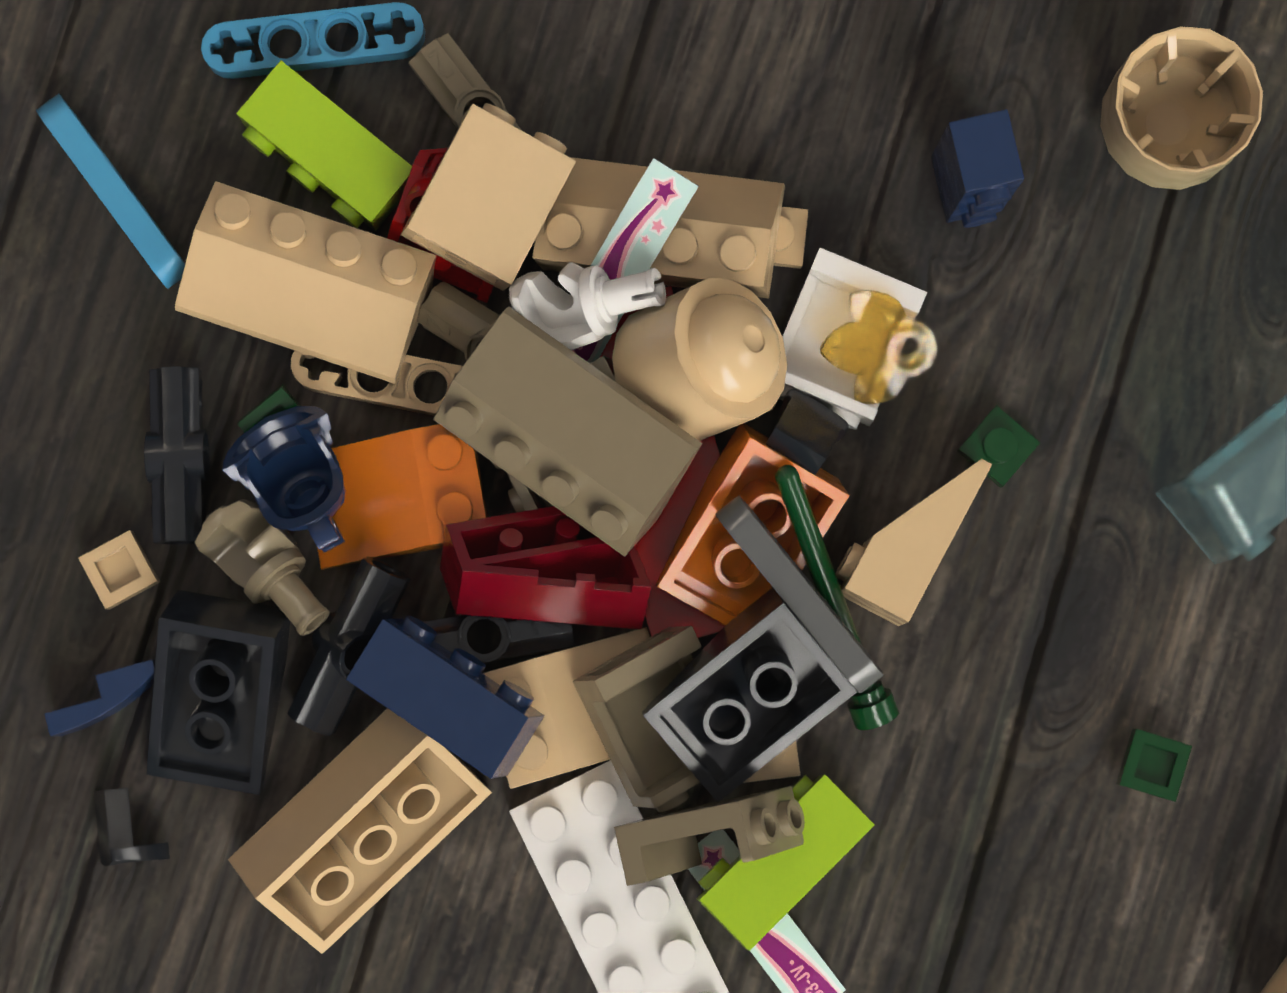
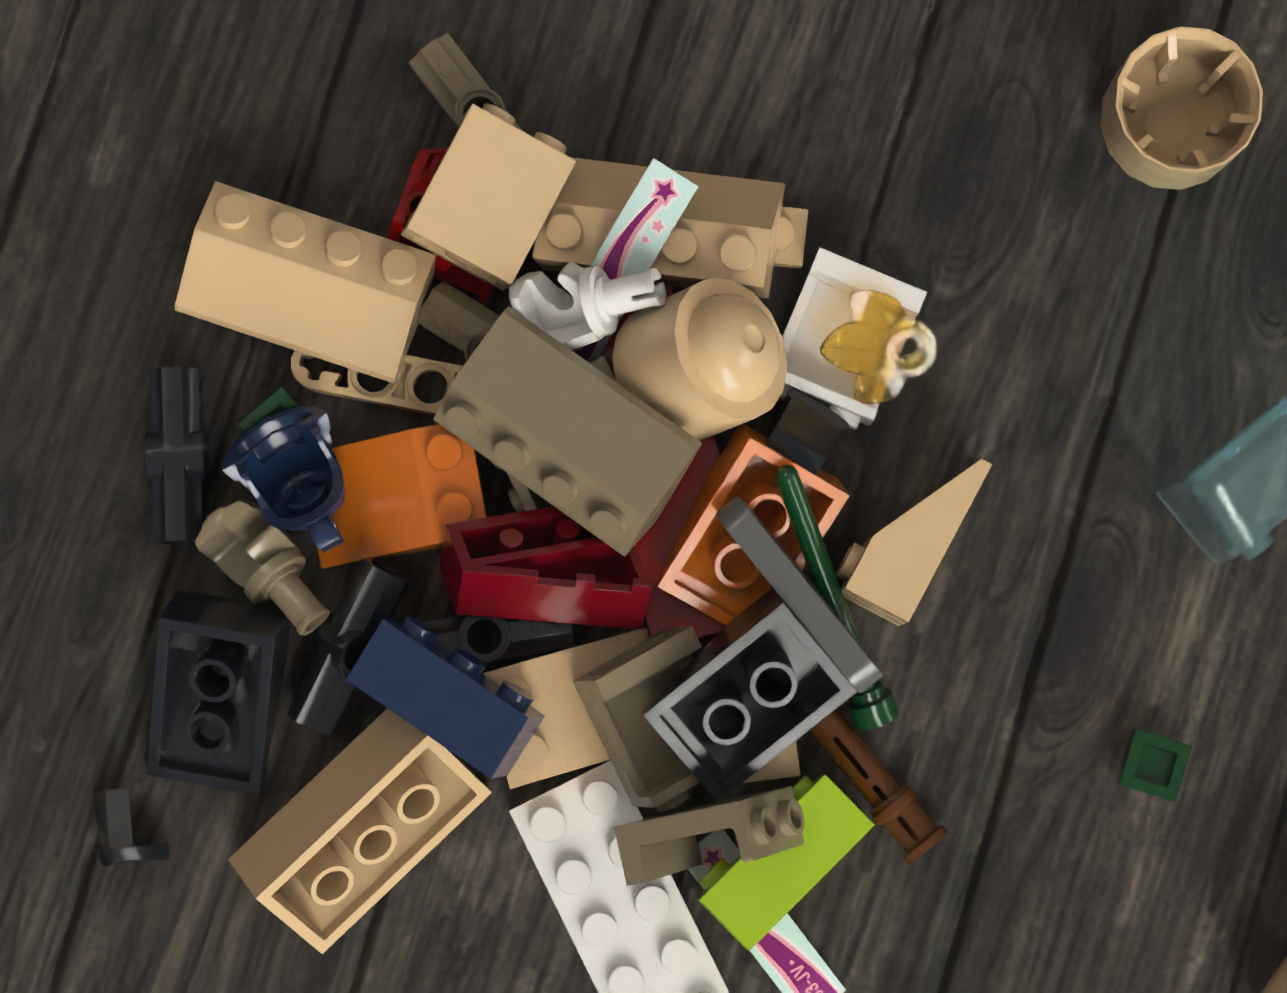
dark azure beam [36,93,185,289] -> none
dark blue slope [44,659,155,736] -> none
tan plate [78,530,160,610] -> none
dark azure beam [201,2,426,79] -> none
lime brick [236,60,412,231] -> none
dark blue brick [931,109,1024,228] -> none
dark green plate [957,405,1040,488] -> none
none -> reddish brown pin [810,709,948,865]

